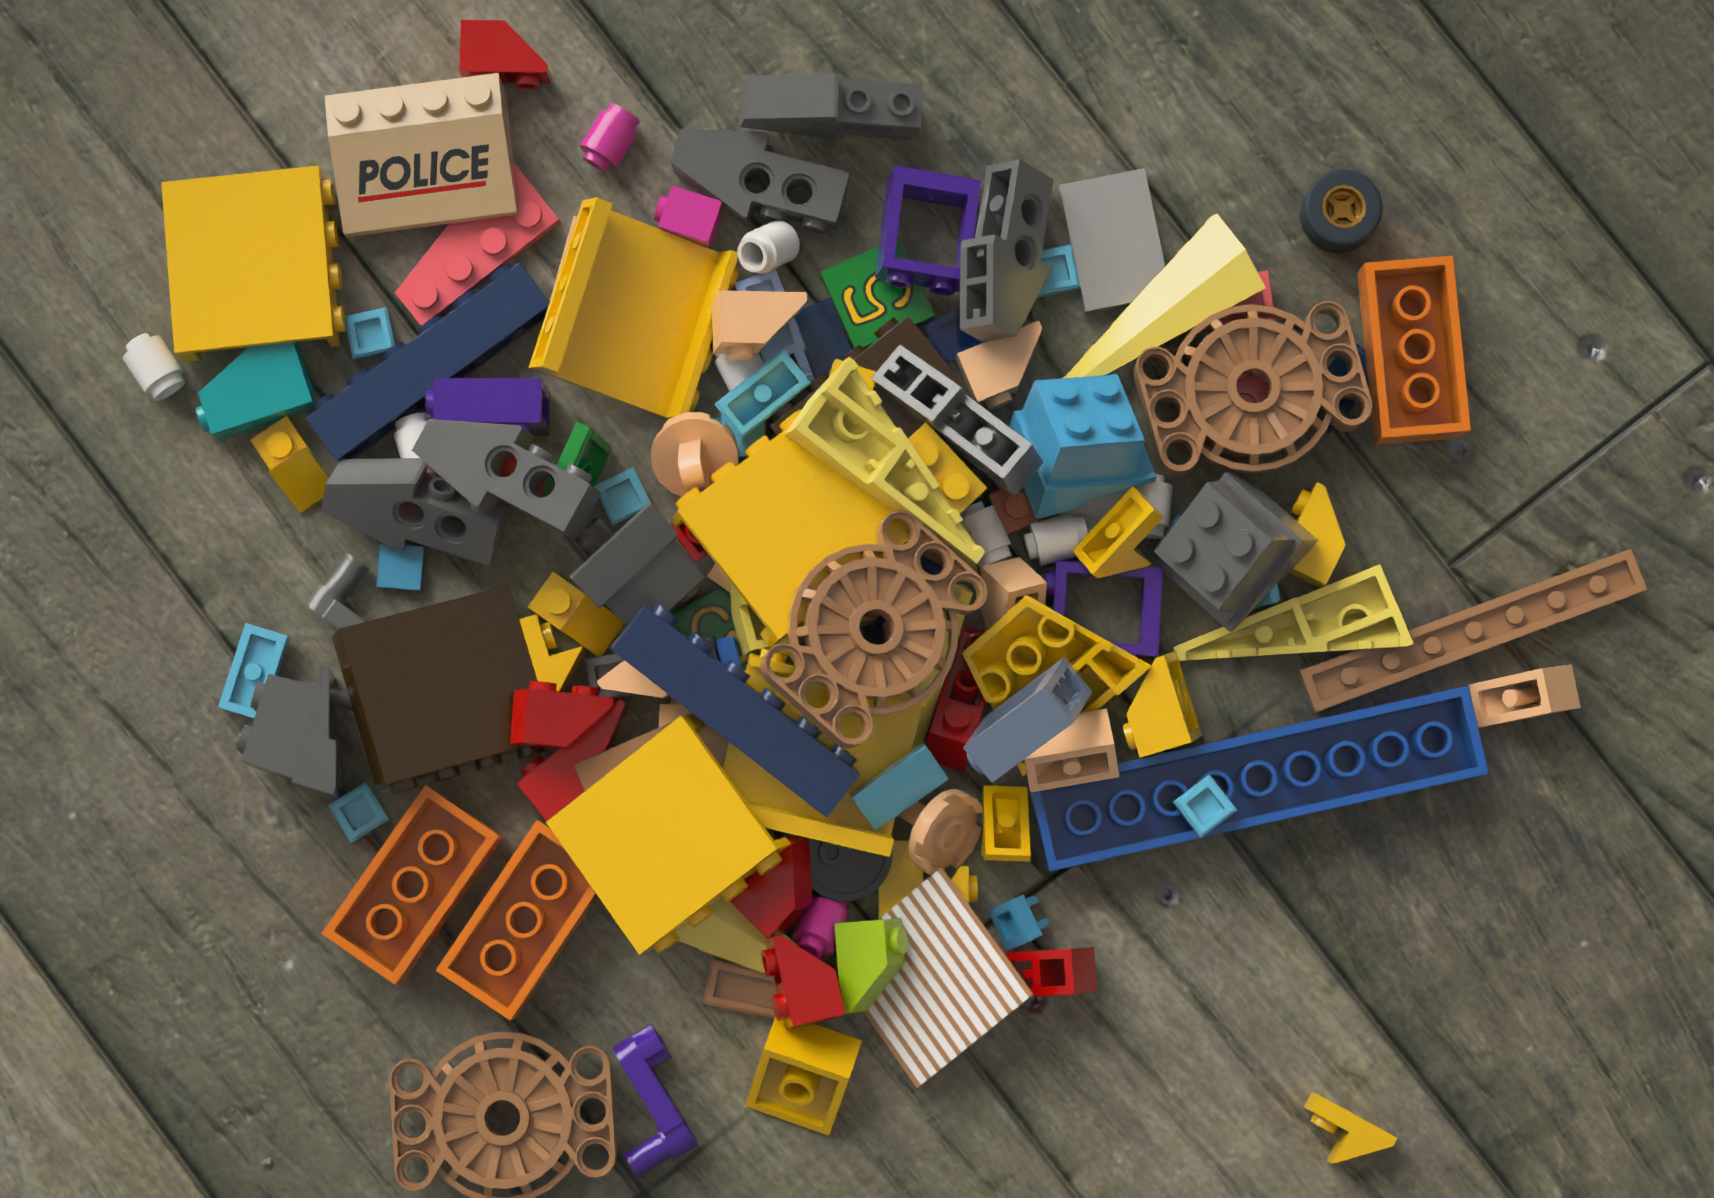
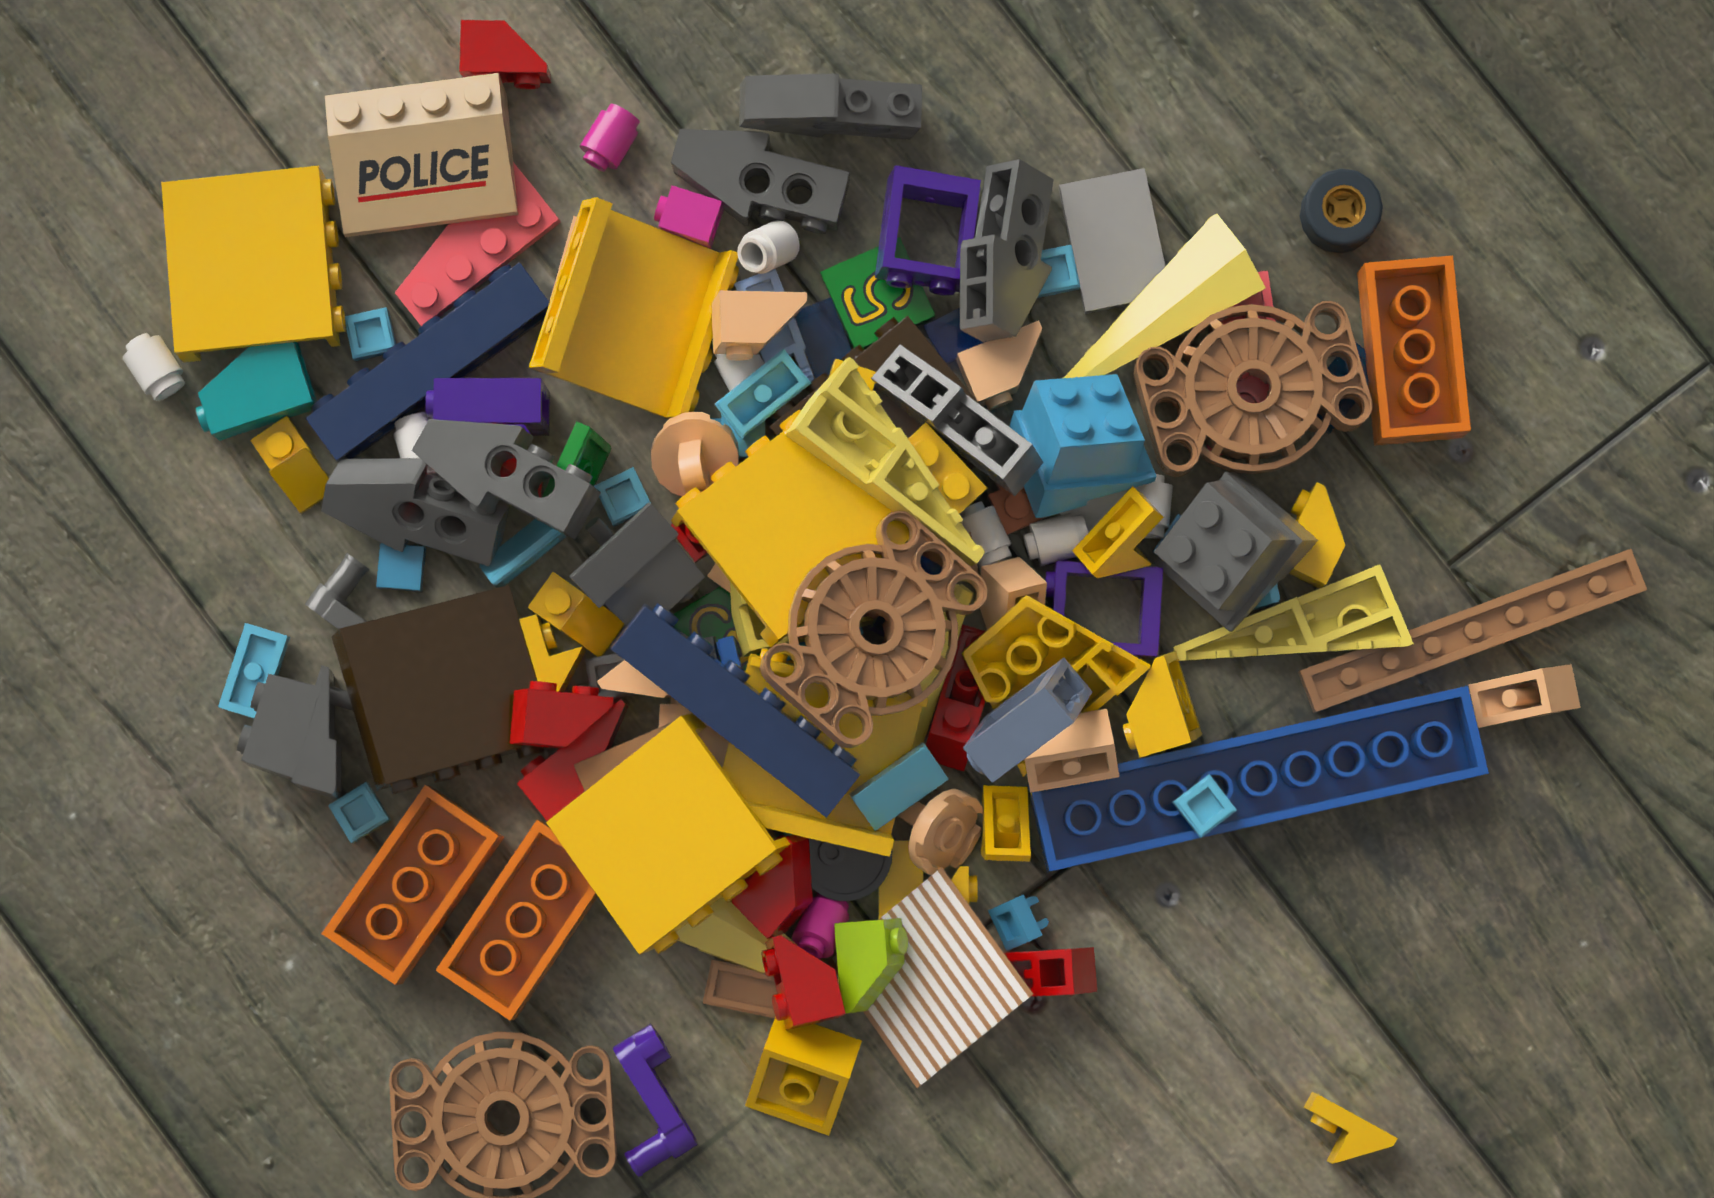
none -> medium azure slope [480,519,566,588]

